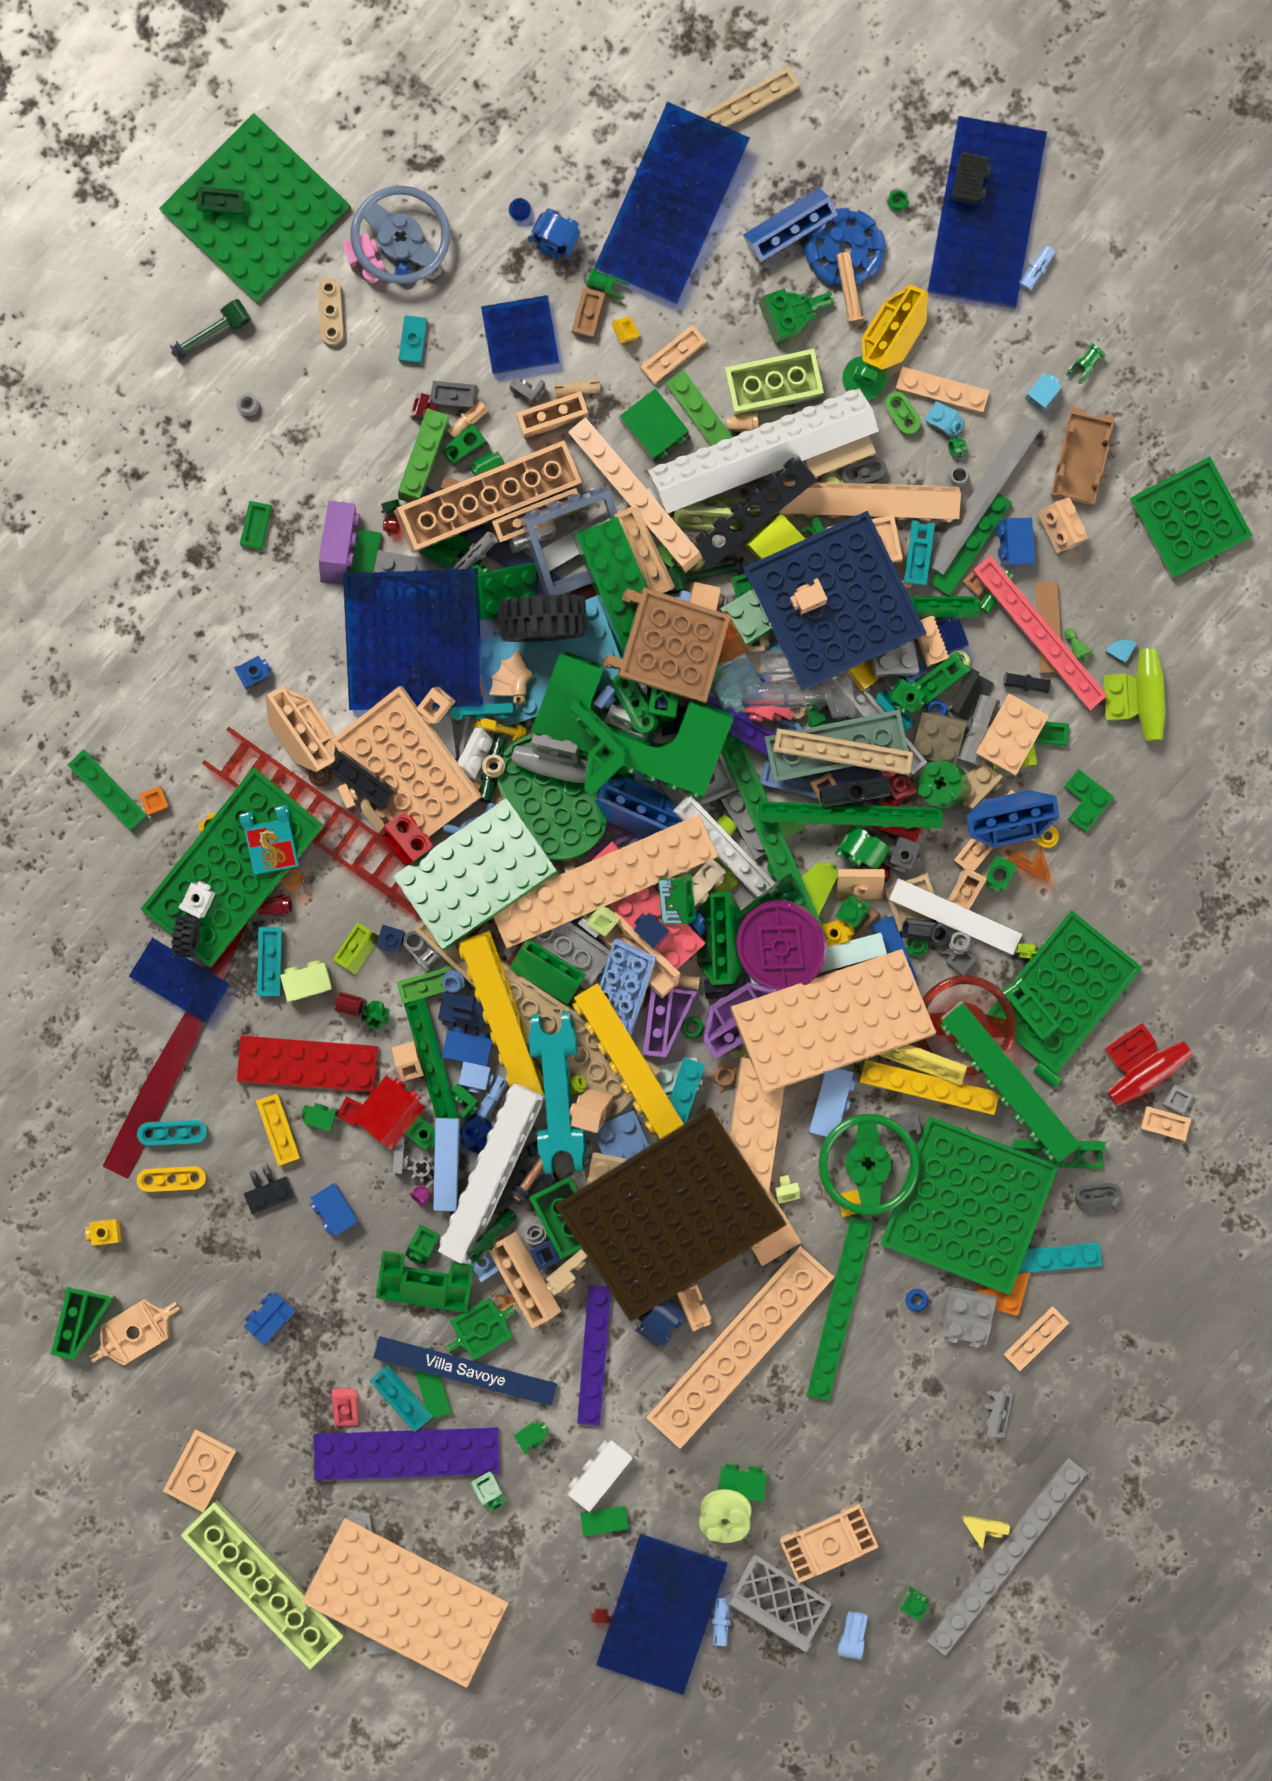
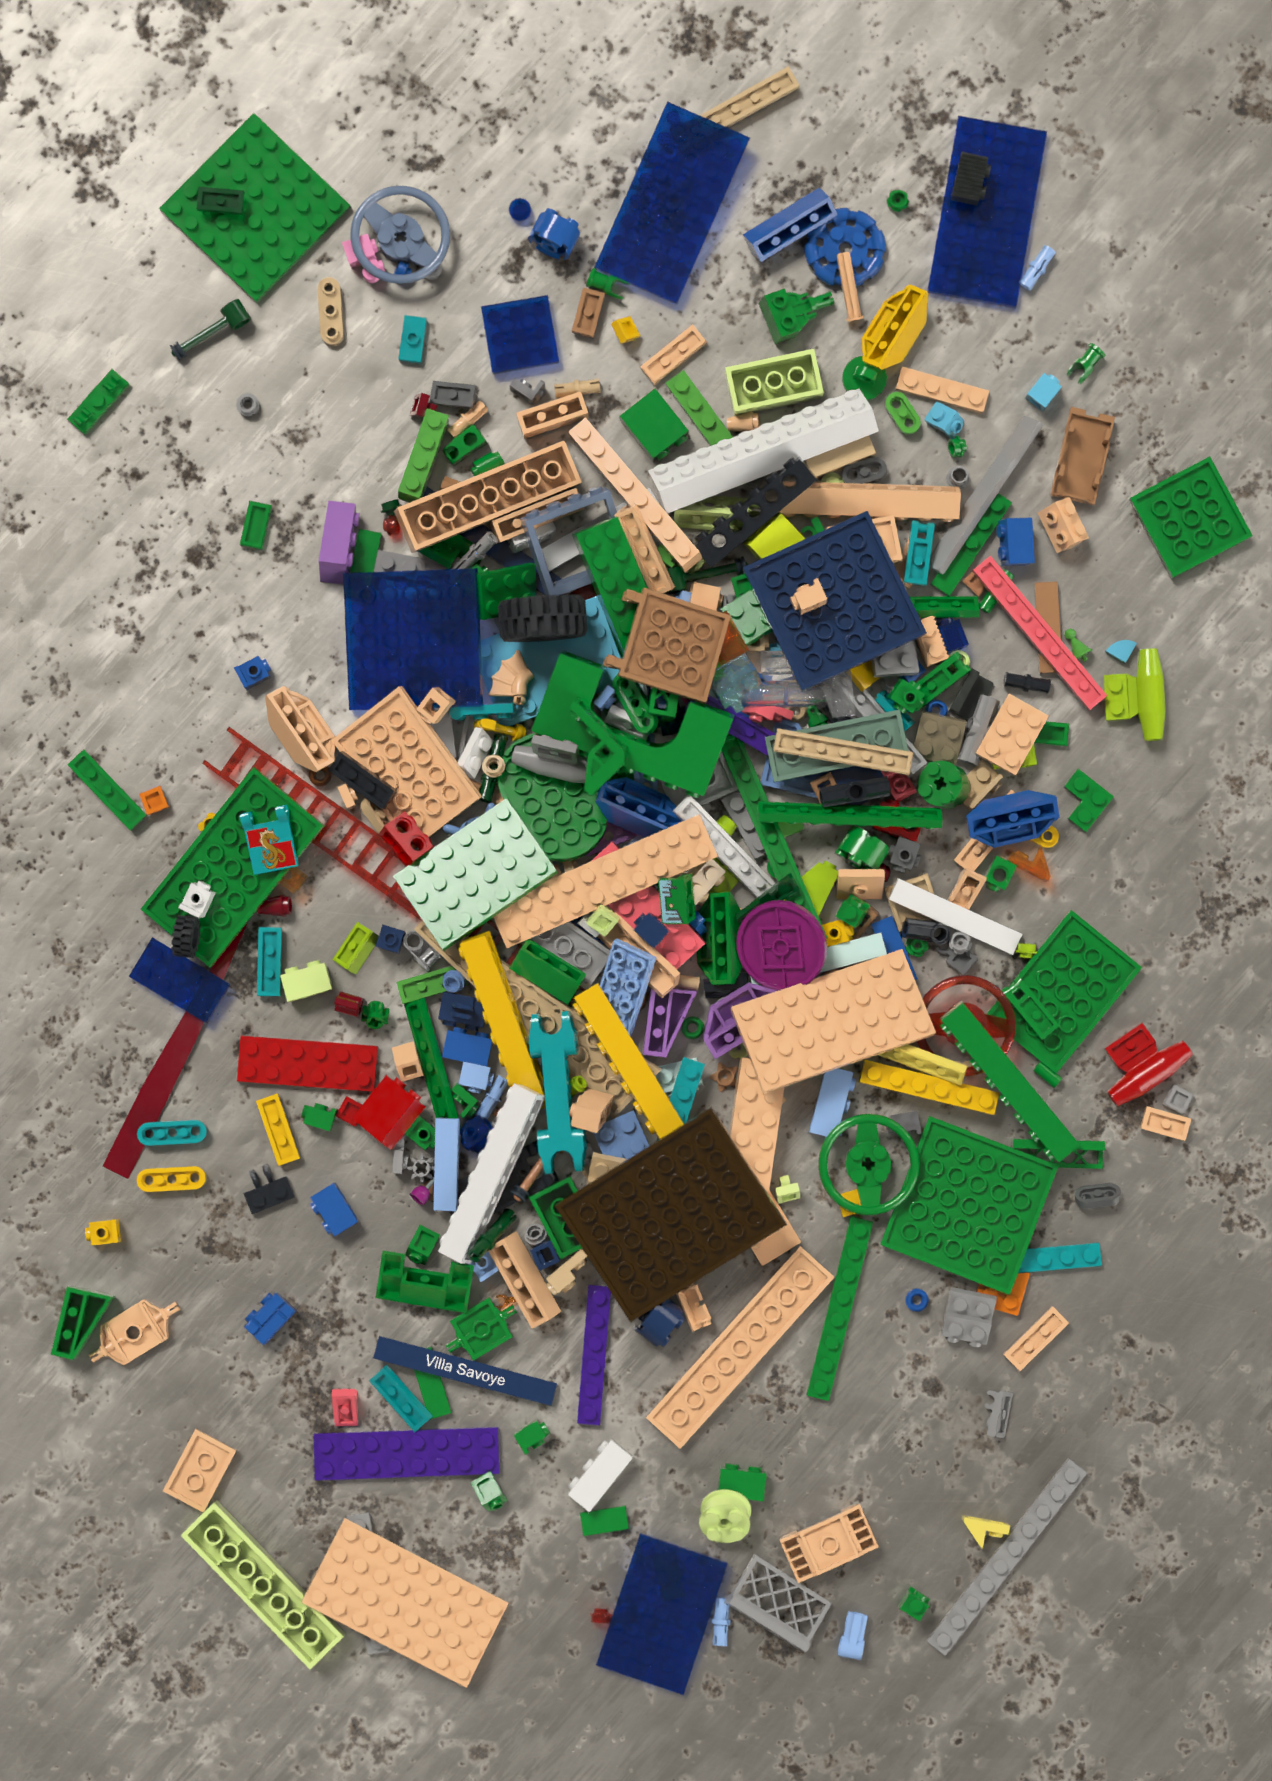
none -> green plate [67,369,130,435]

